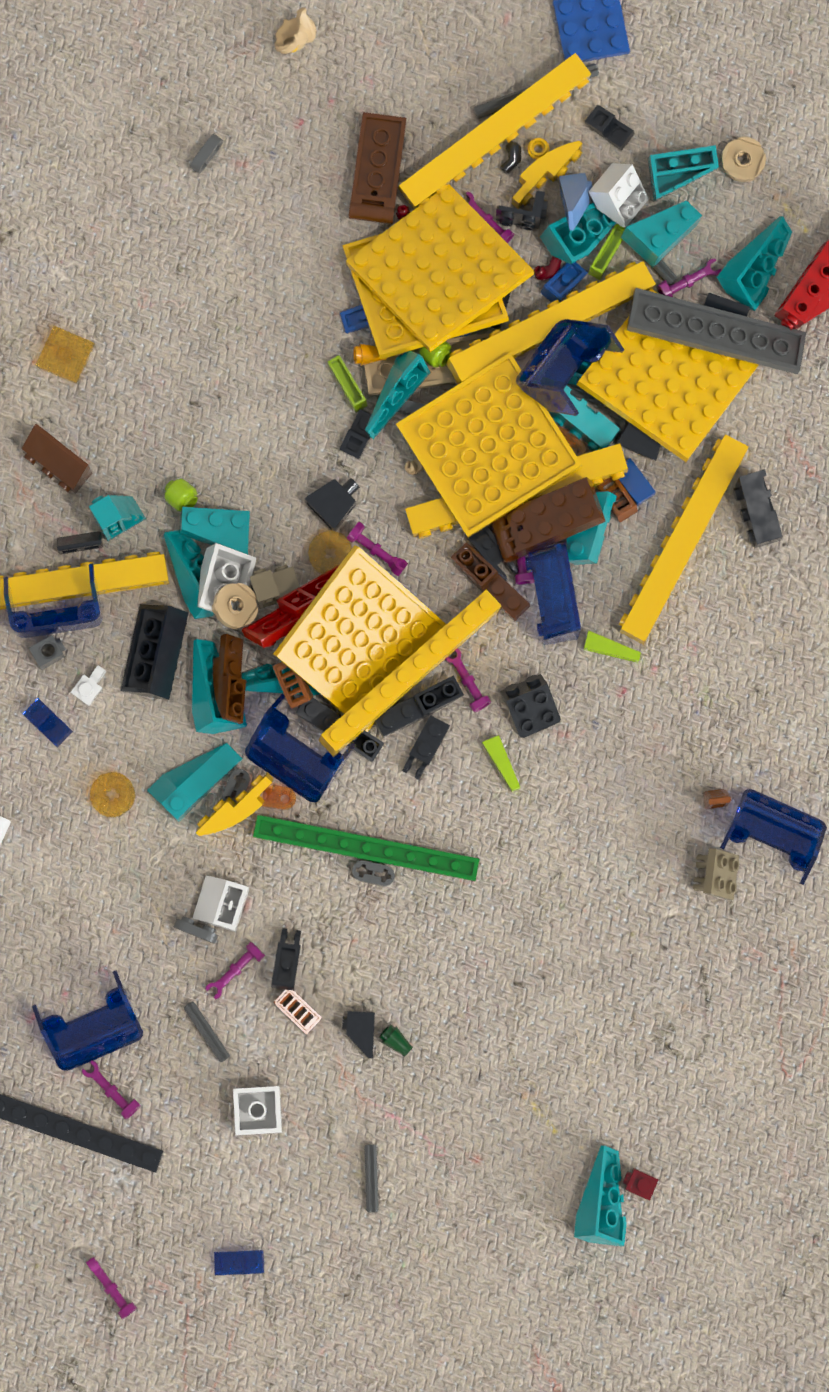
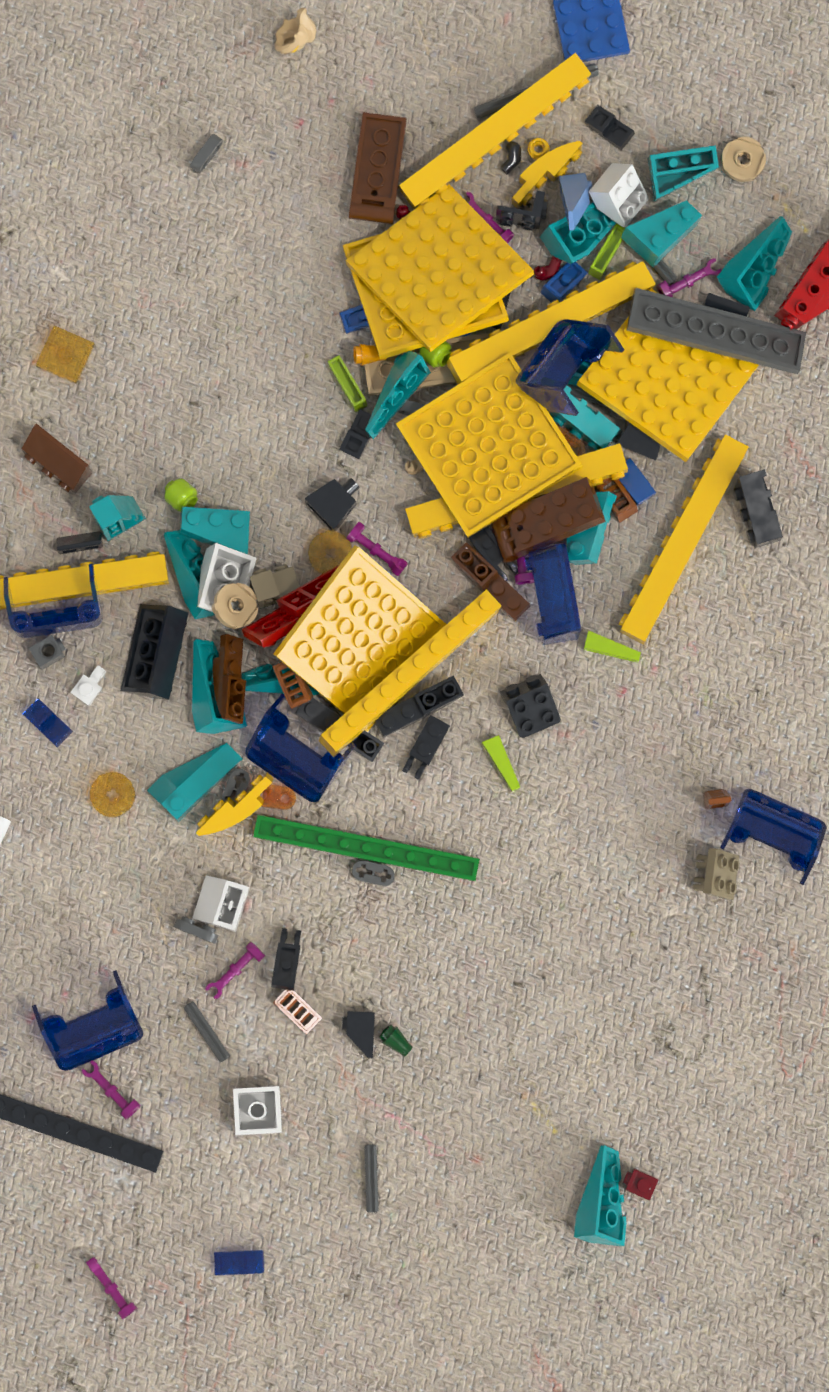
magenta piece [445,648,491,713] -> none

